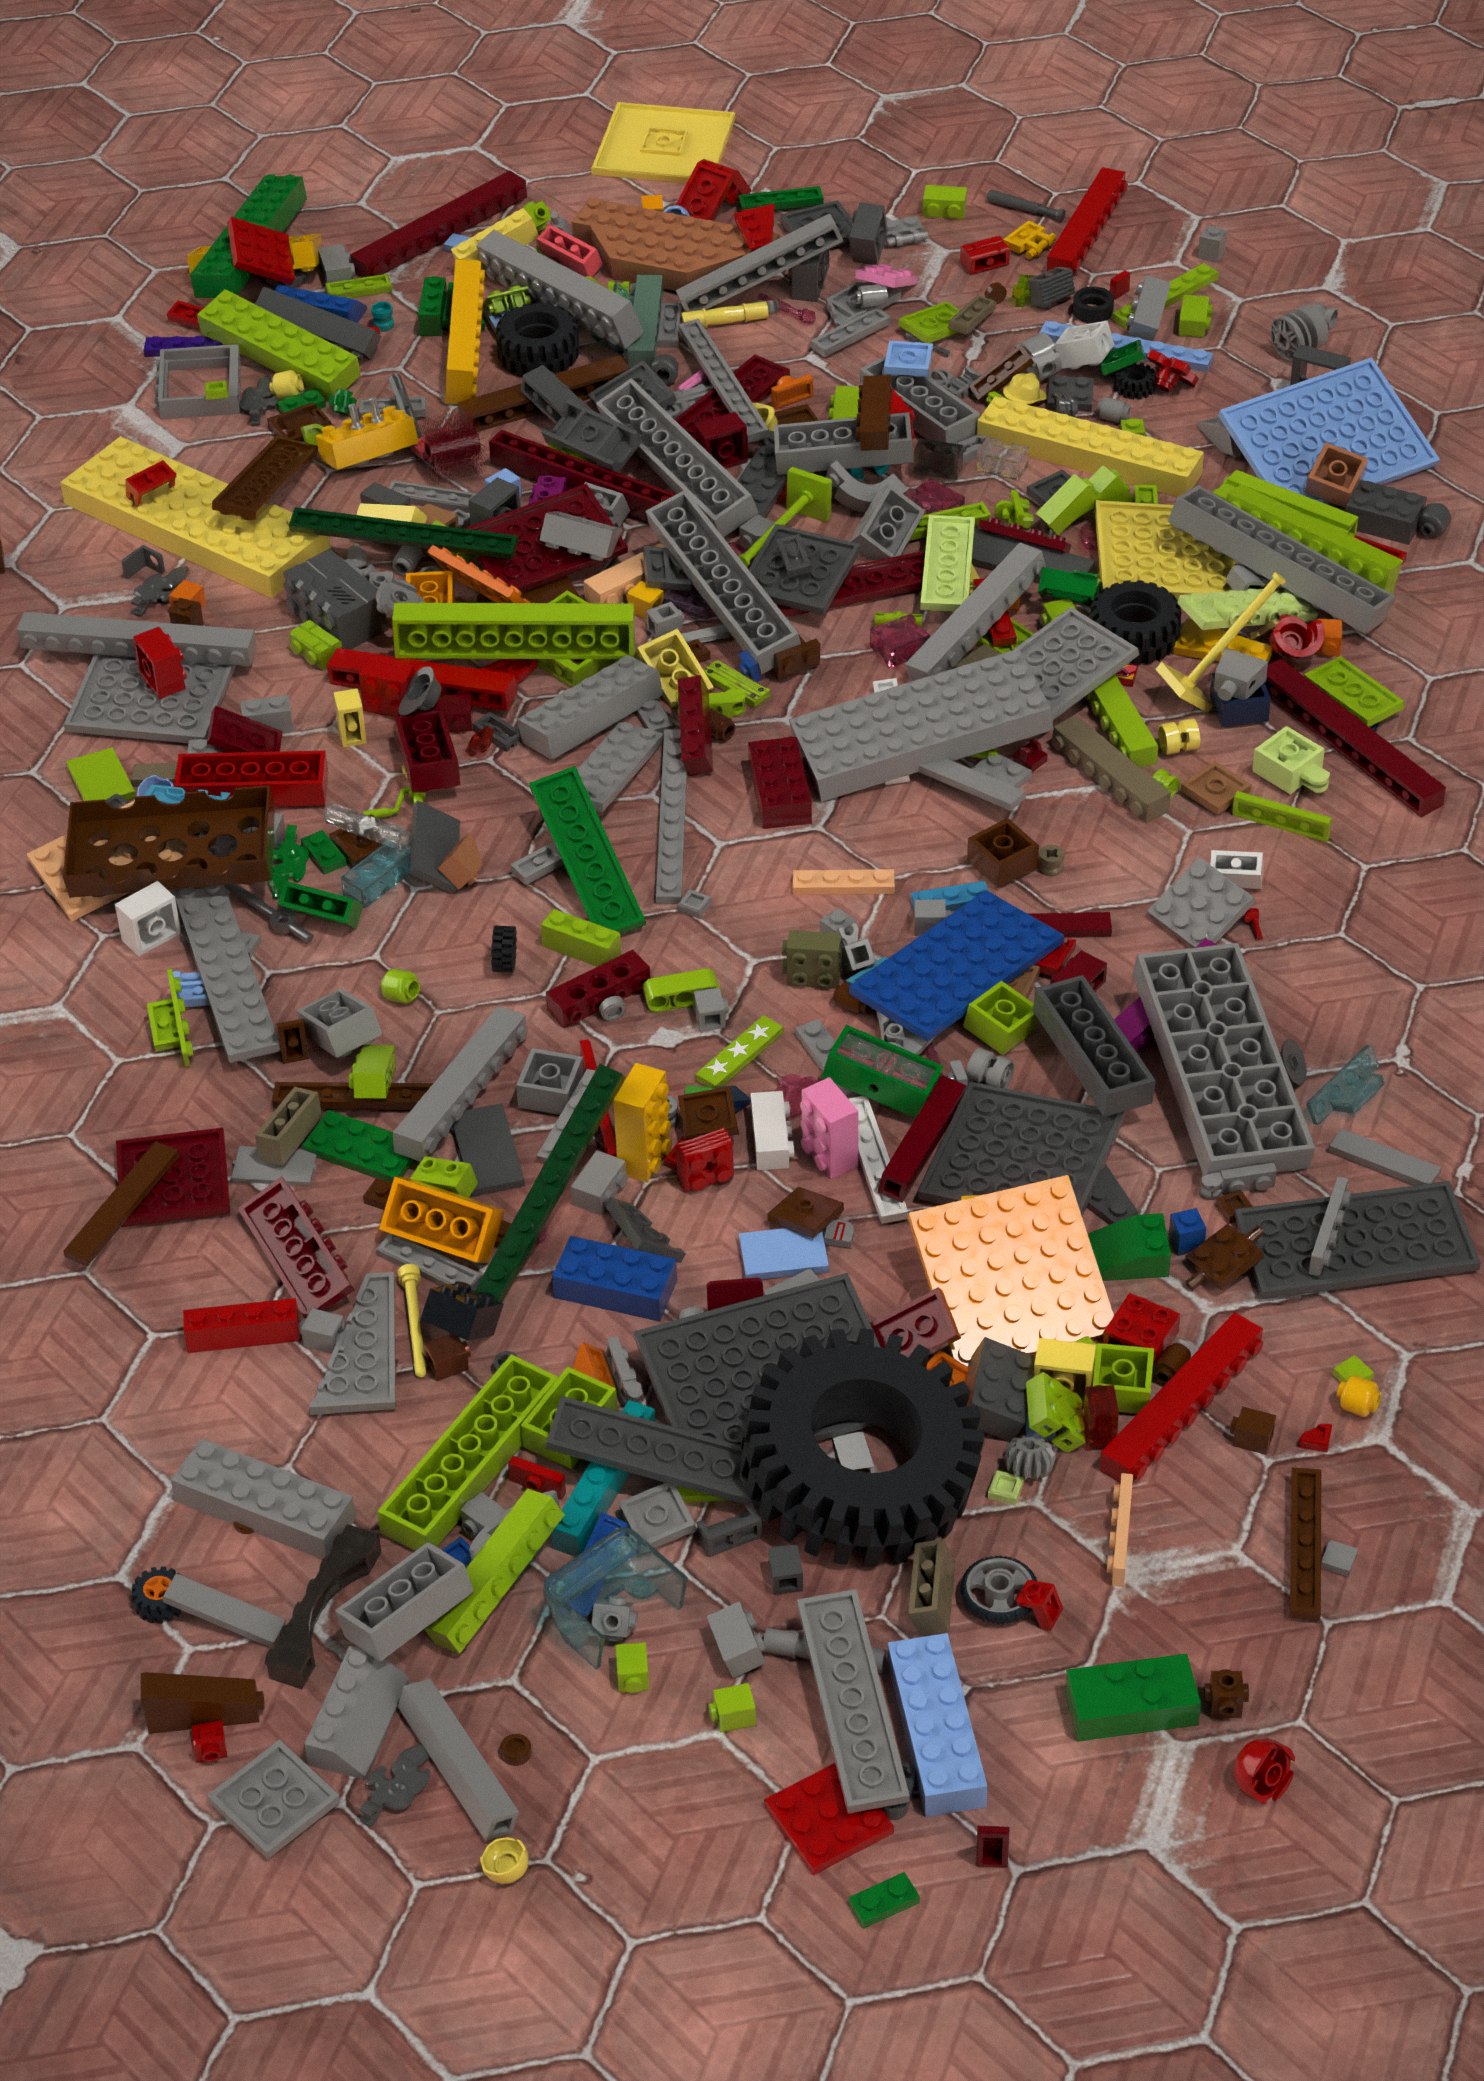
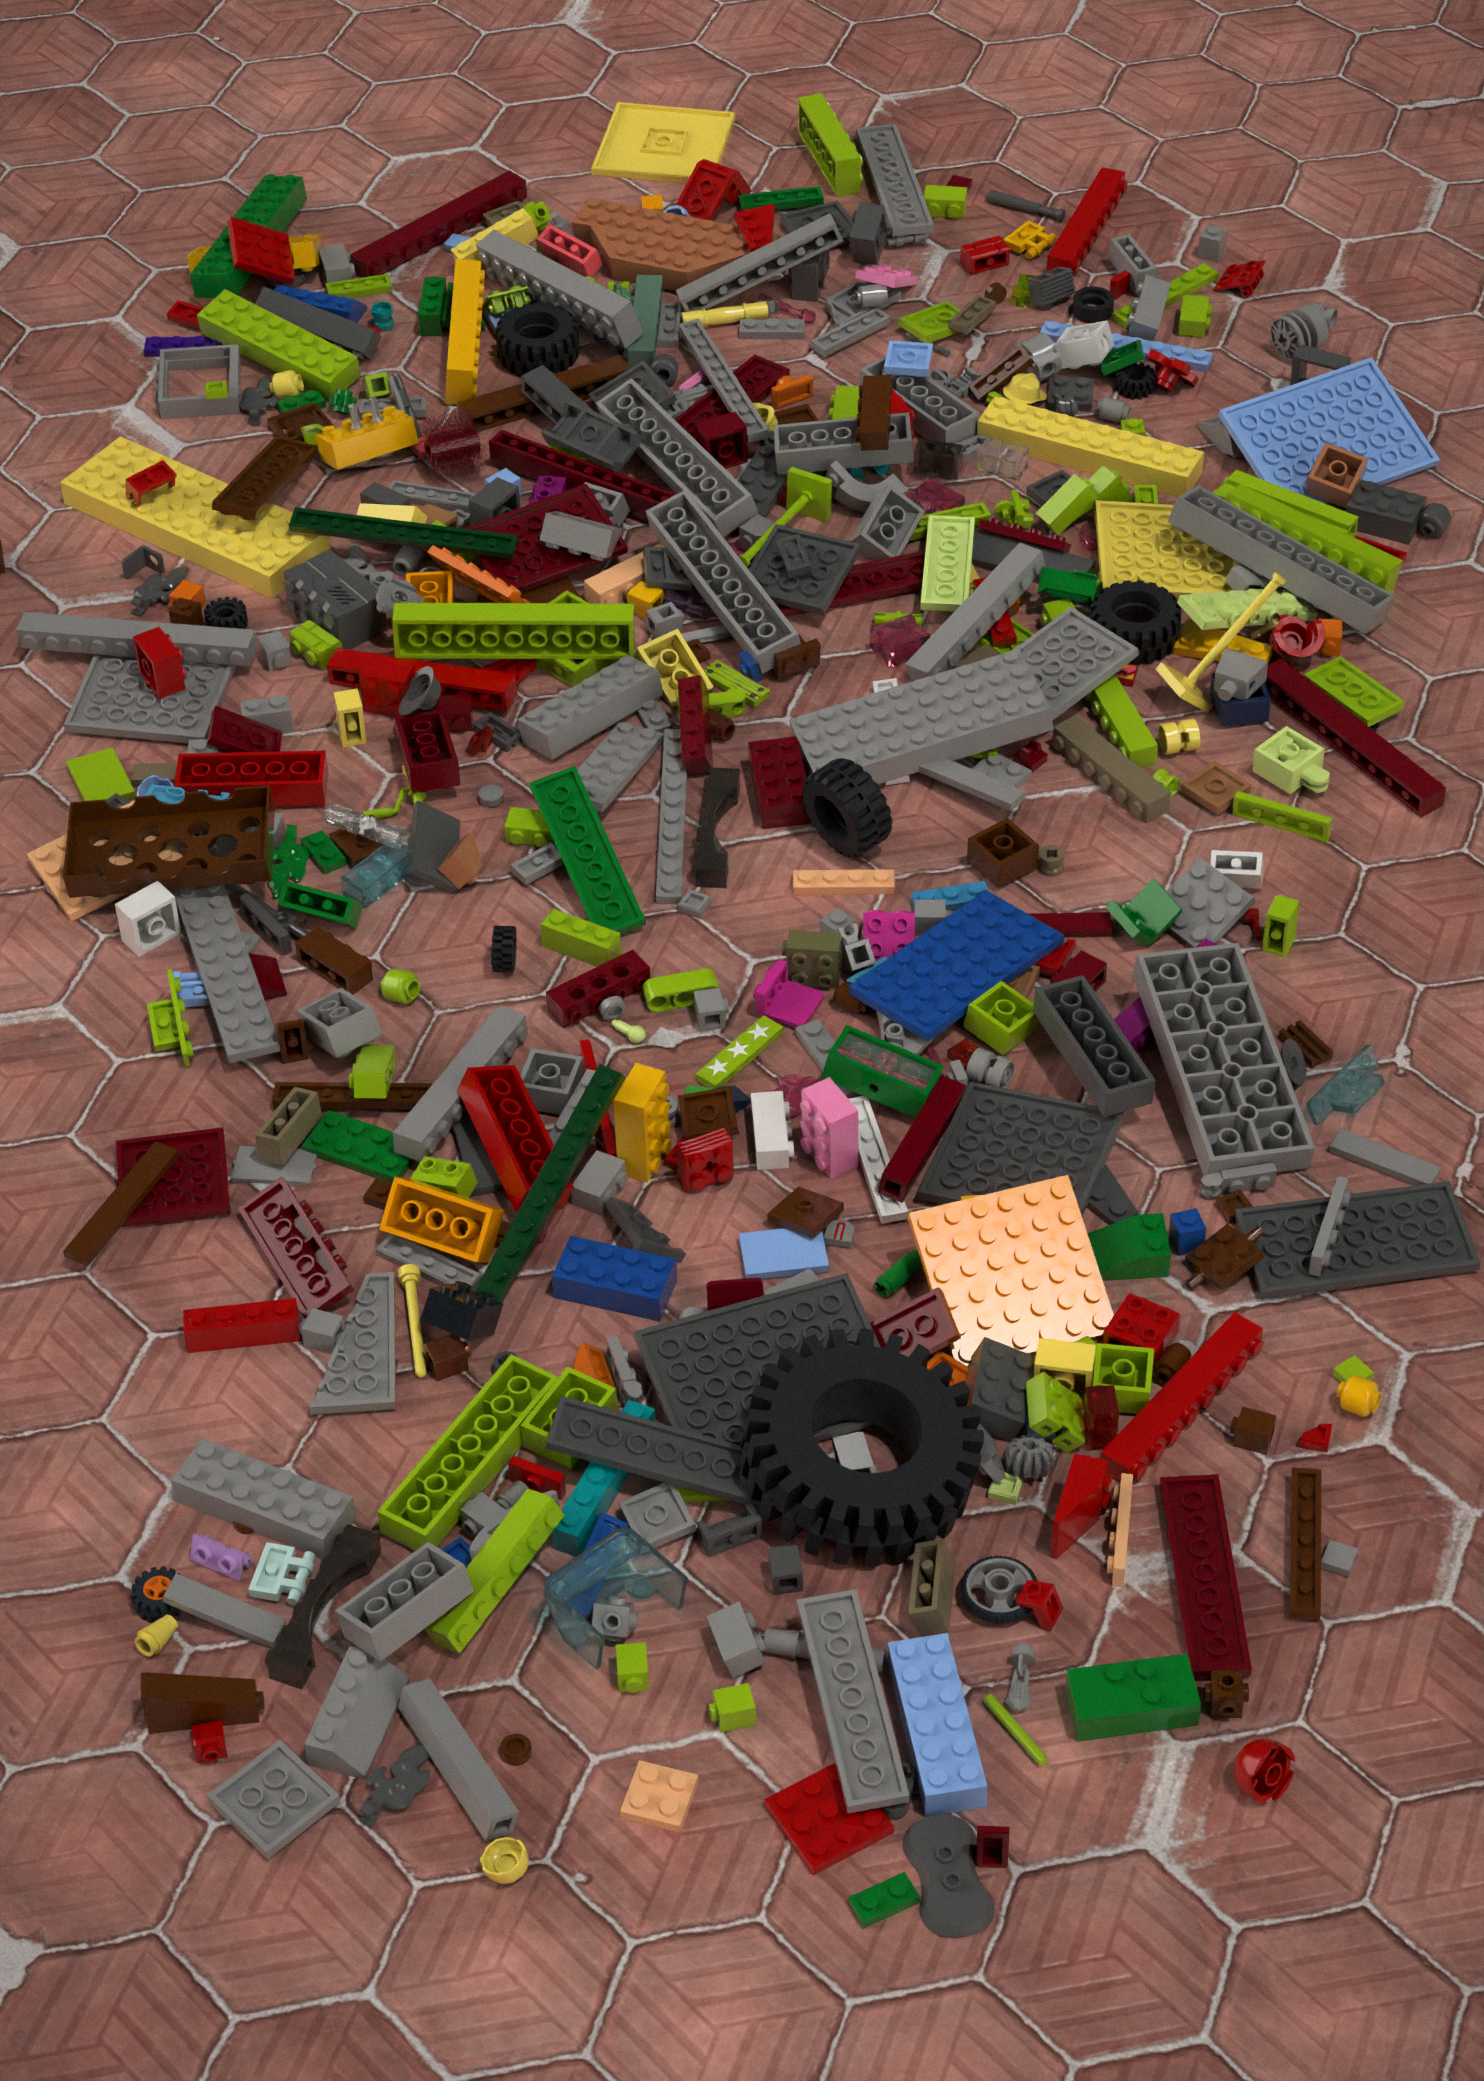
none -> light yellow cone [134,1614,178,1657]
none -> lavender hinge [190,1534,252,1581]
none -> black tyre [204,597,248,629]
none -> dark grey tile [240,893,292,956]
none -> light aqua plate [248,1542,315,1606]
none -> dark red slope [249,954,287,1000]
none -> light grey brick [257,630,292,672]
none -> reddish brown brick [295,926,373,995]
none -> lime brick [362,372,392,399]
none -> red brick [457,1065,574,1212]
none -> light grey tile [479,784,504,807]
none -> dark tan plate [482,201,523,227]
none -> light grey pin [495,1481,529,1510]
none -> lime brick [504,807,555,847]
none -> yellowish green piece [611,1019,646,1043]
none -> light nougat plate [620,1760,699,1833]
none -> clear smoke arch [692,767,740,888]
none -> light grey plate [739,318,805,339]
none -> dark pink bracket [753,959,824,1028]
none -> lime brick [798,93,863,197]
none -> black tyre [802,758,893,857]
none -> light grey plate [856,124,934,237]
none -> dark pink bracket [863,910,915,961]
none -> green piece [874,1250,923,1298]
none -> dark grey plate [903,1815,995,1938]
none -> dark red tile [946,175,973,193]
none -> clear red plate [947,1037,980,1071]
none -> light grey plate [977,1424,1006,1483]
none -> lime bar [983,1694,1049,1767]
none -> light grey piece [1005,1643,1036,1712]
none -> red slope [1051,1453,1113,1559]
none -> green bracket [1106,879,1183,948]
none -> light grey brick [1109,234,1157,292]
none -> dark red plate [1159,1474,1252,1679]
none -> red hinge [1213,260,1266,297]
none -> lime brick [1262,895,1300,957]
none -> reddish brown tile [1279,1020,1333,1068]

